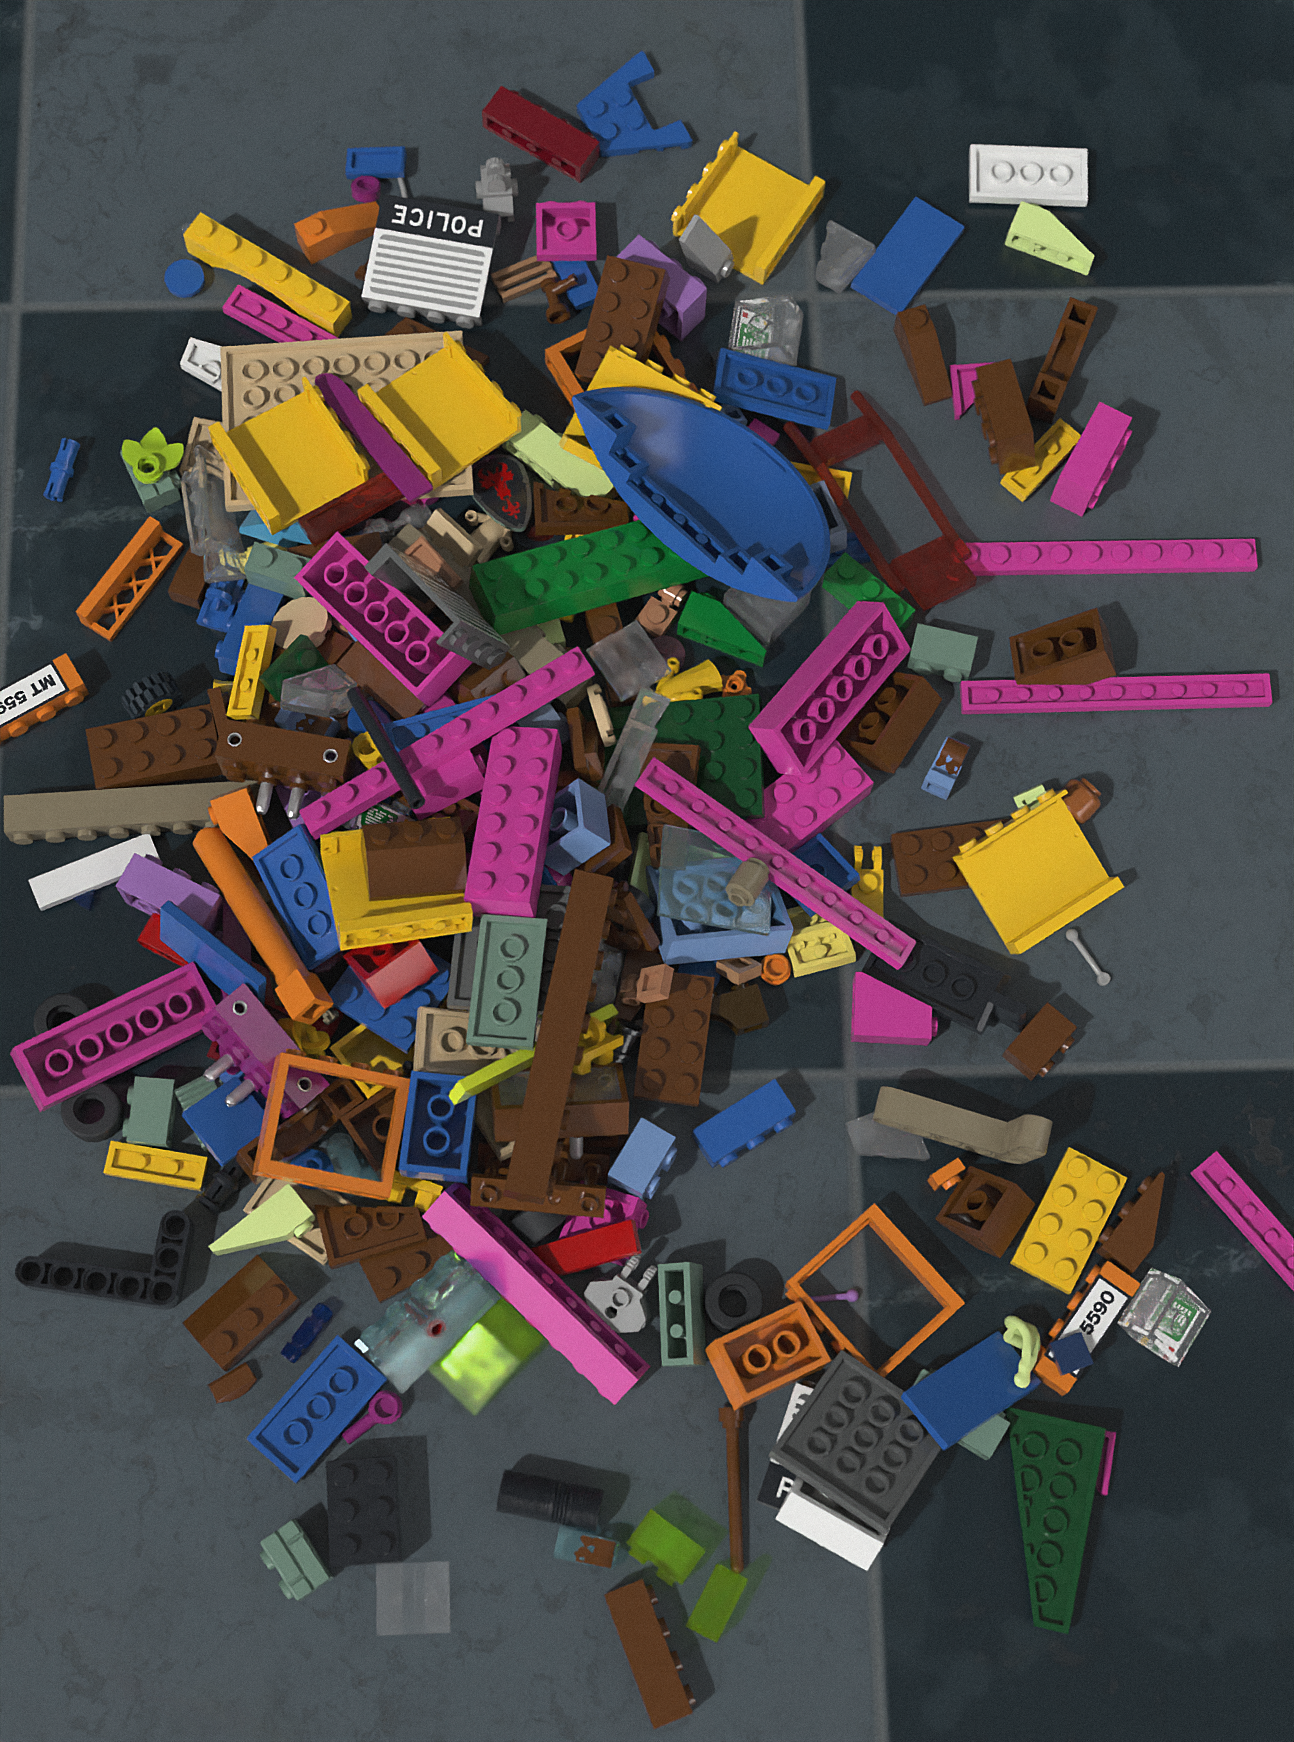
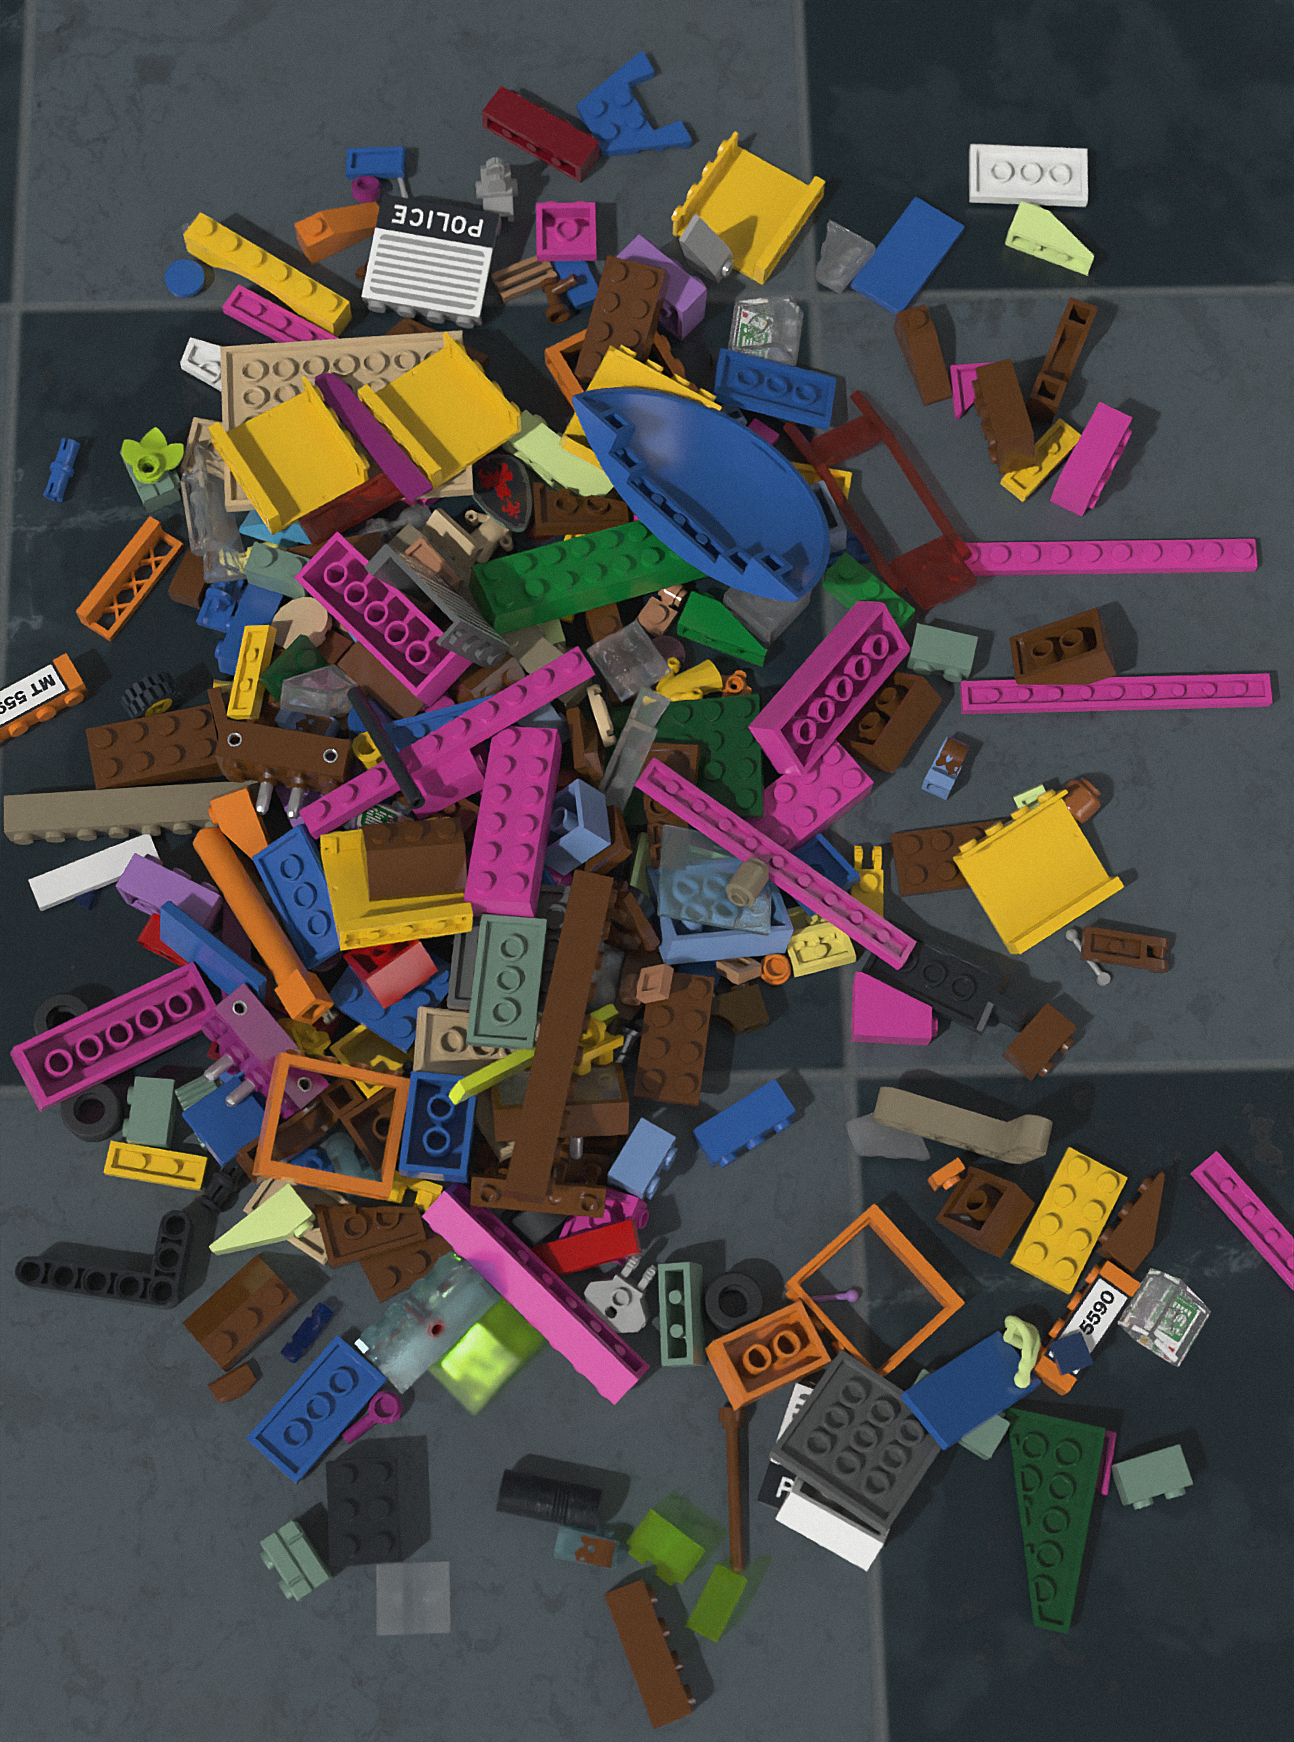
none -> reddish brown plate [1080,926,1170,973]
none -> sand green brick [1111,1444,1193,1509]

